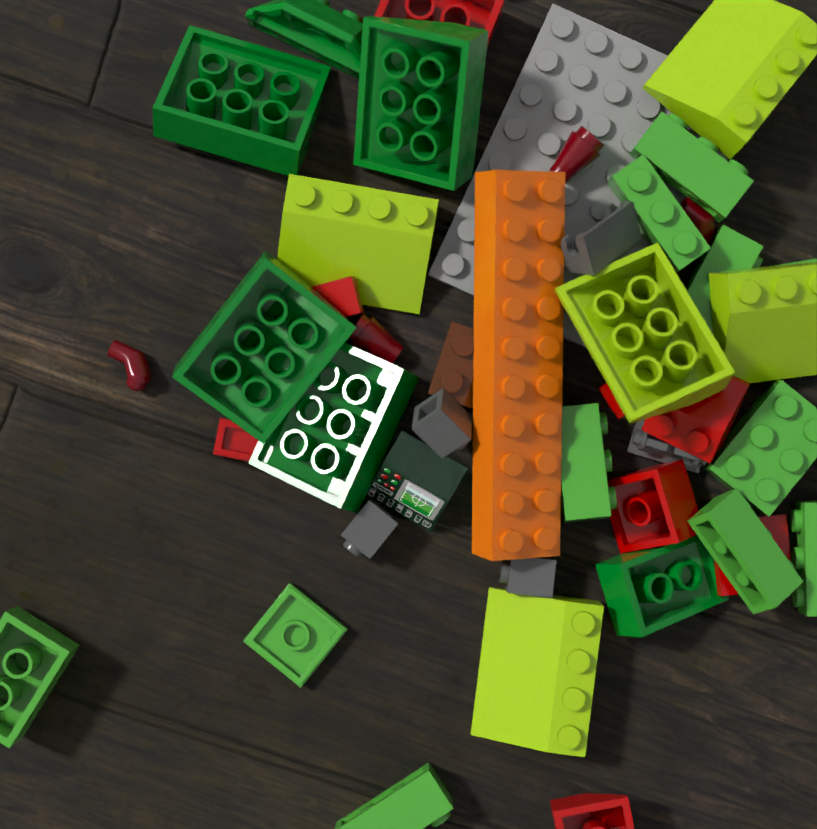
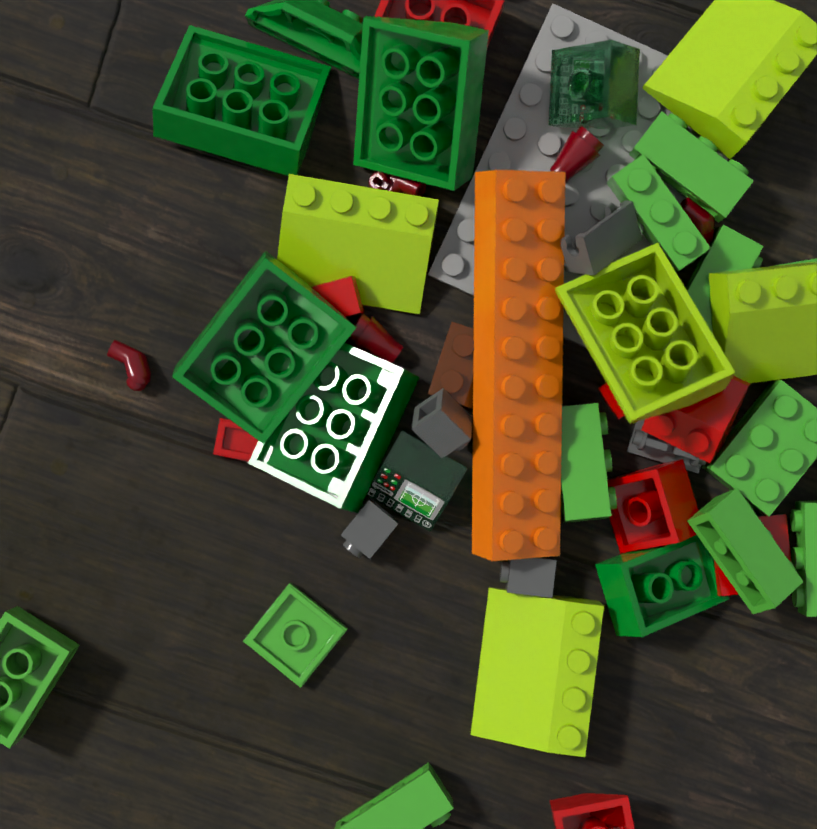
none -> dark red arm [369,172,427,197]
none -> clear green slope [548,40,640,129]

